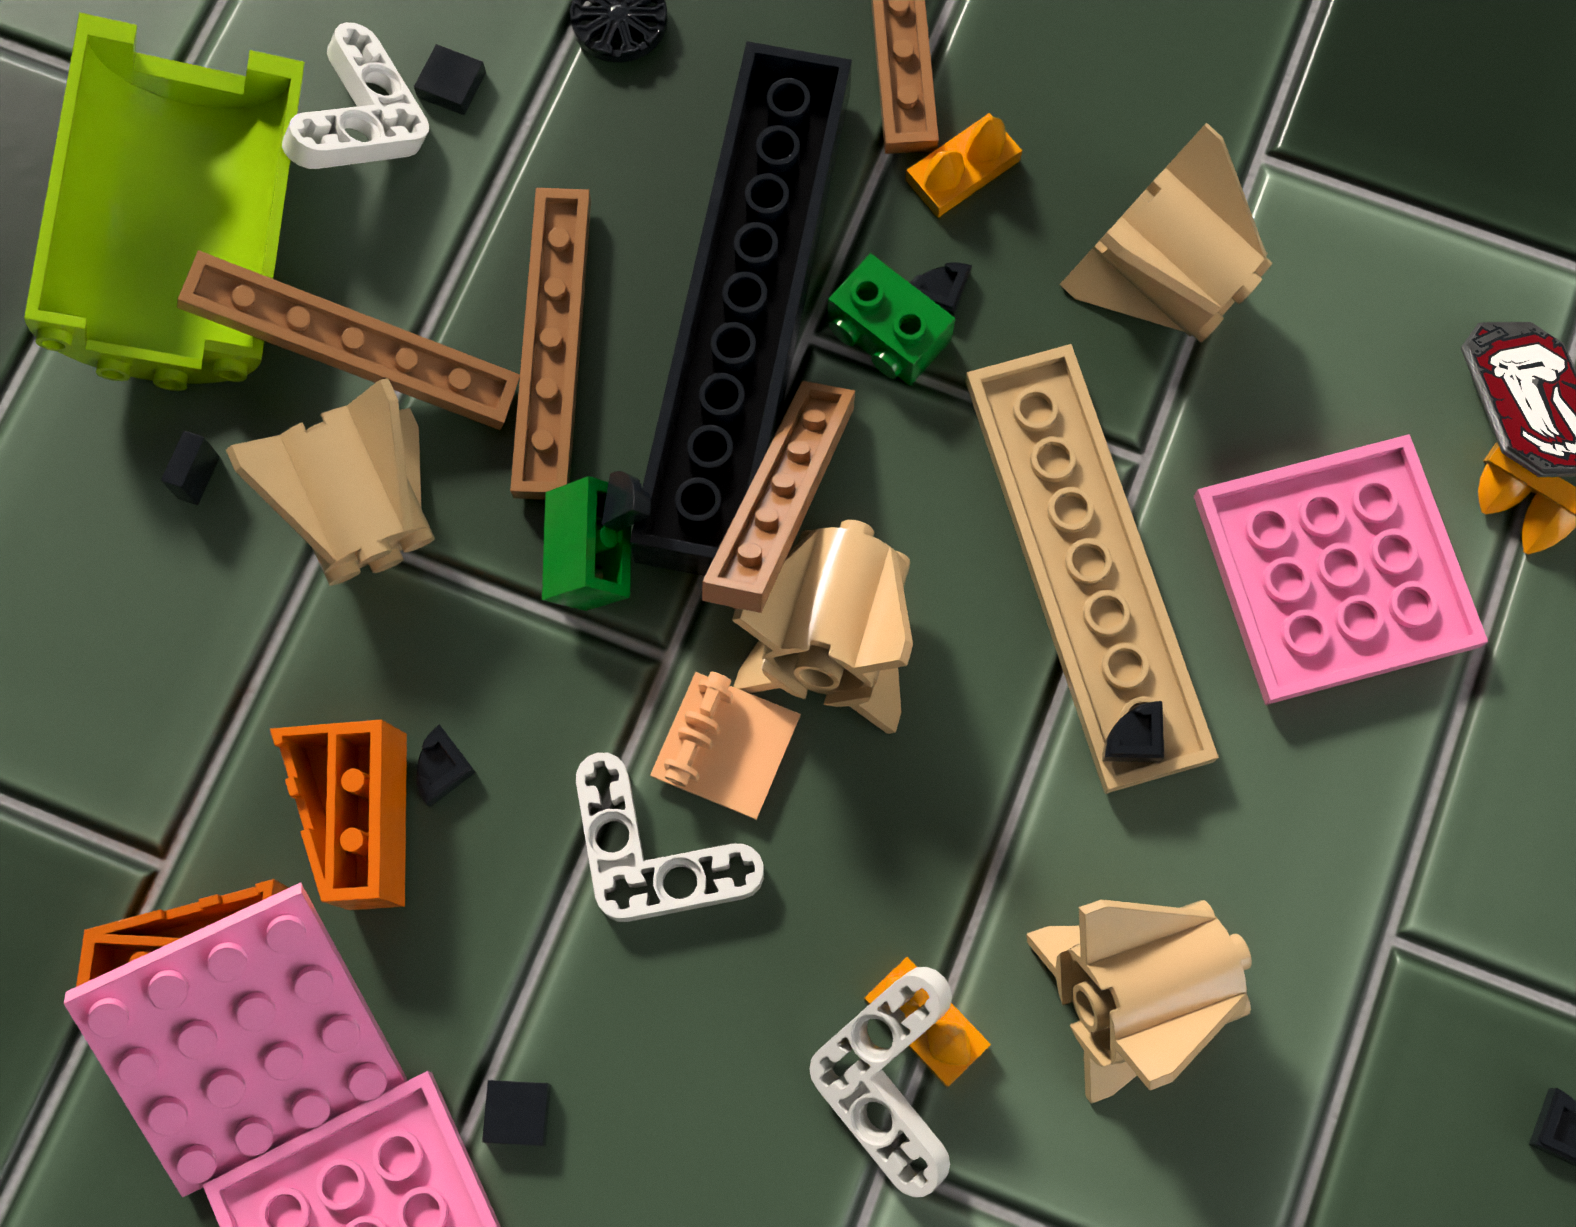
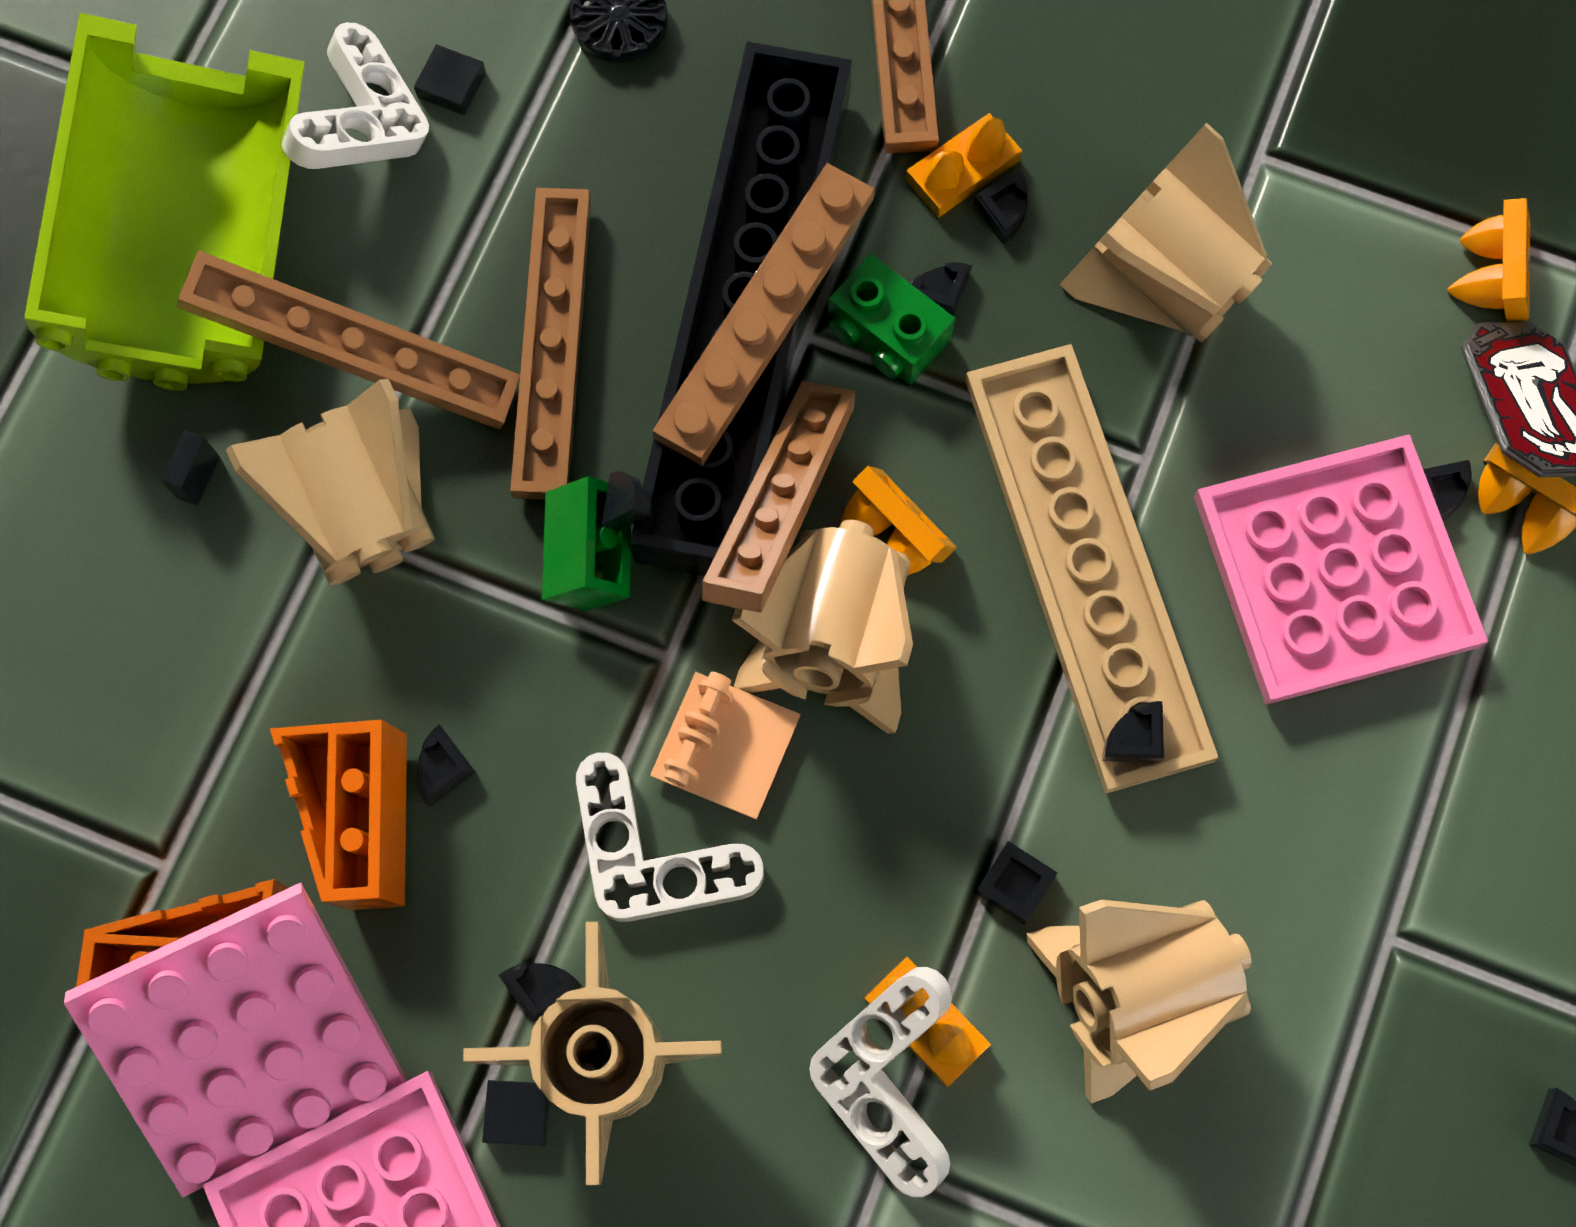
none -> tan brick [463,922,722,1185]
none -> black tile [498,963,583,1024]
none -> medium nougat plate [652,163,875,466]
none -> light orange tile [839,466,957,575]
none -> black tile [974,170,1027,244]
none -> black tile [975,841,1058,925]
none -> black tile [1423,460,1472,521]
none -> light orange tile [1448,198,1530,322]

